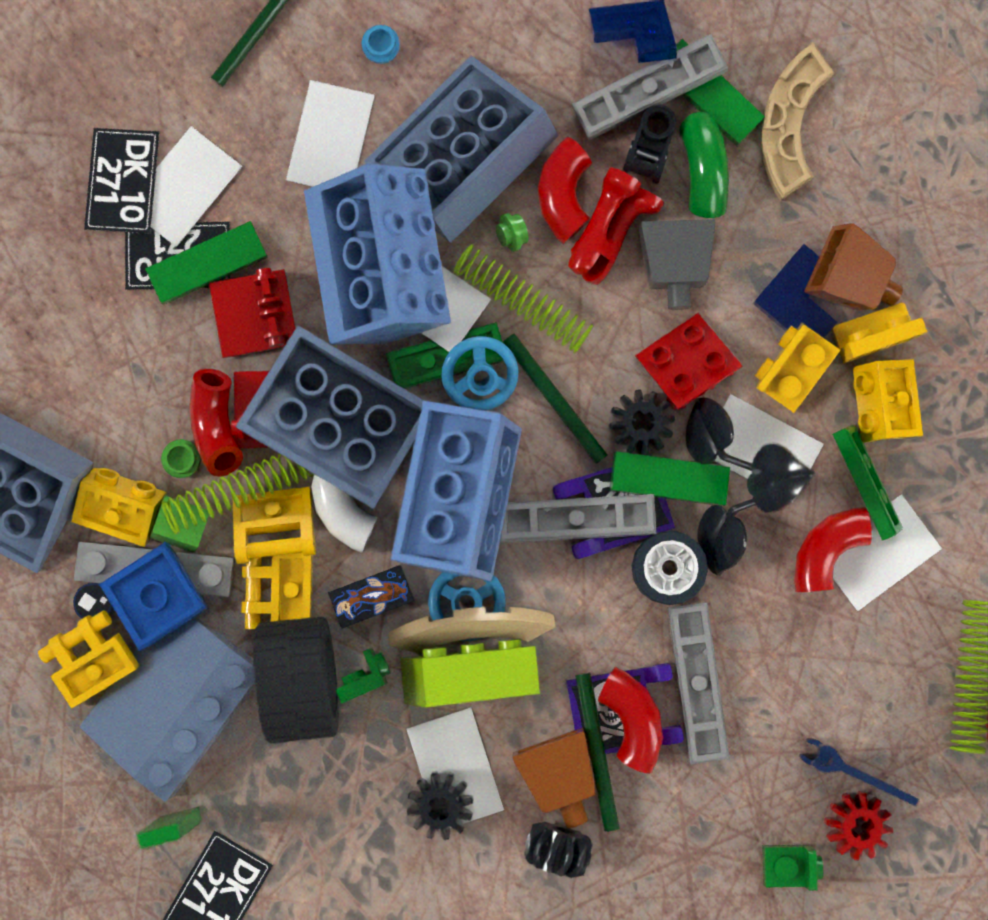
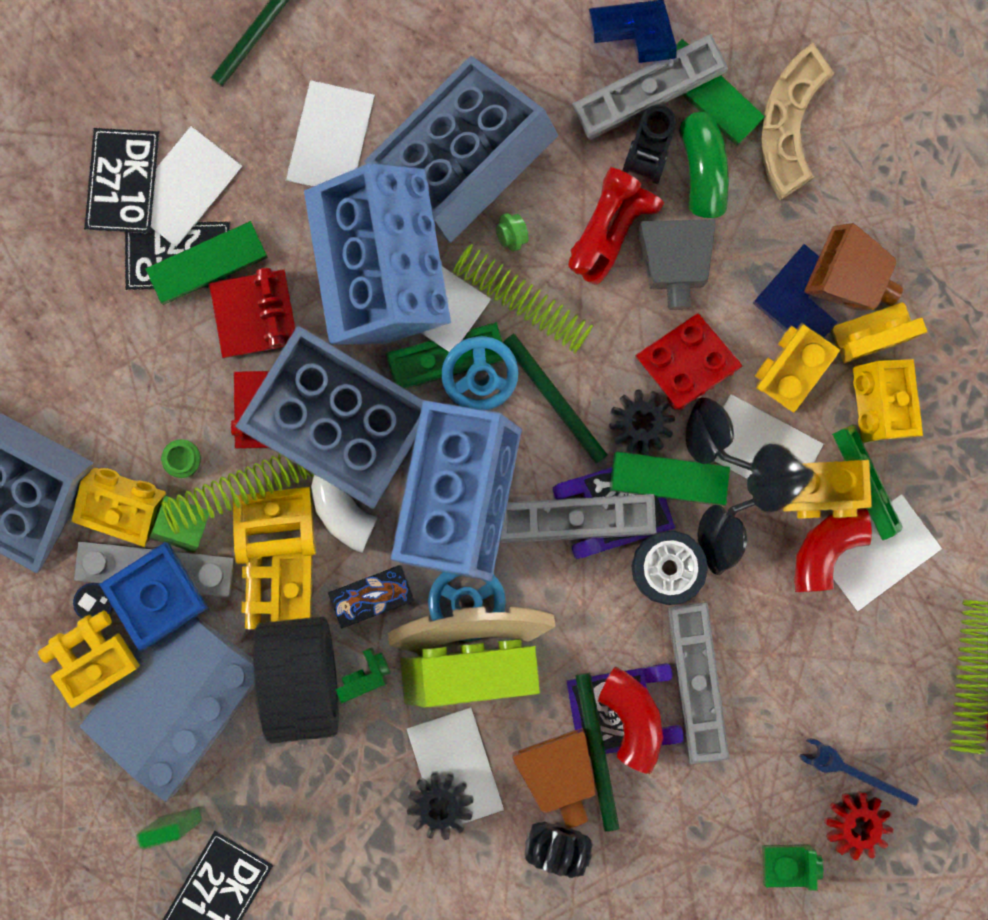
red cylinder [189,369,243,477] -> none
dark azure plate [362,25,400,64] -> none
red cylinder [537,136,592,245] -> none
none -> yellow bracket [783,460,872,518]

